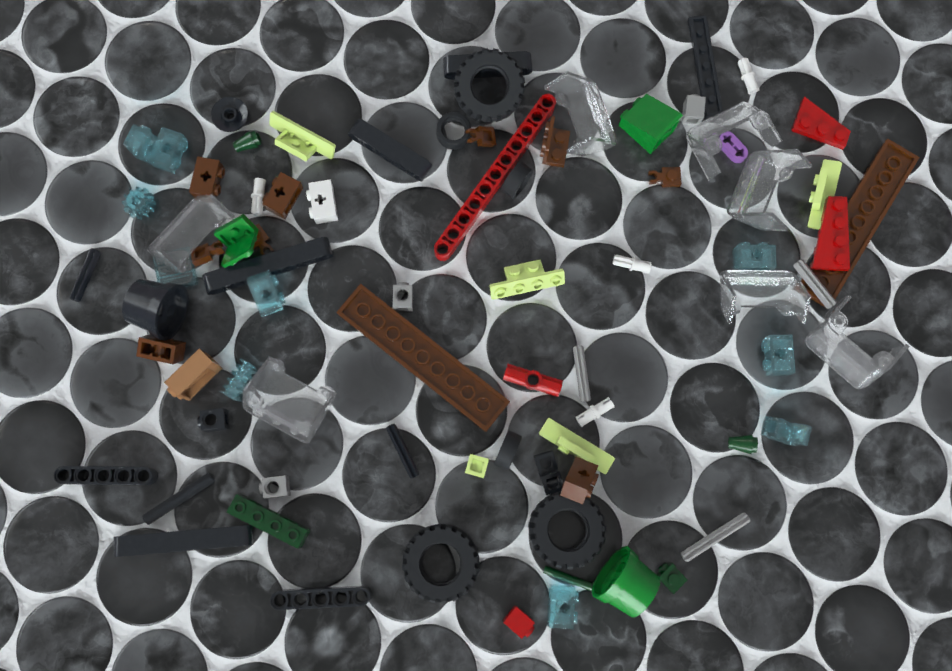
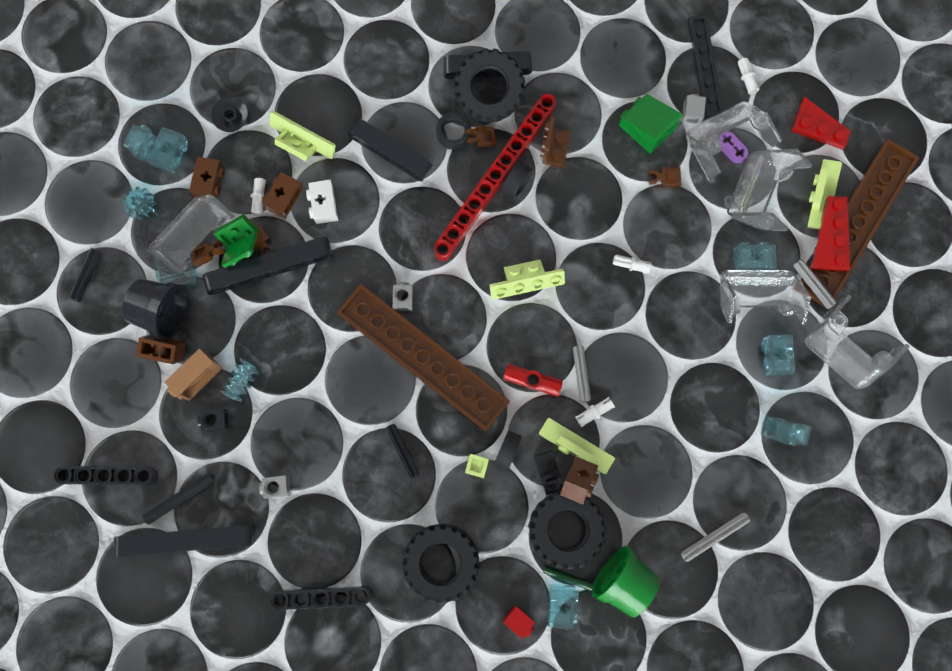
dark green brick [227,494,311,549] -> none
dark green cone [233,130,262,152] -> none
clear windscreen [242,356,337,443] -> none
clear light blue brick [247,270,286,317] -> none
clear windscreen [544,71,617,156] -> none
dark green bracket [657,562,688,594] -> none
dark green cone [728,435,758,454] -> none

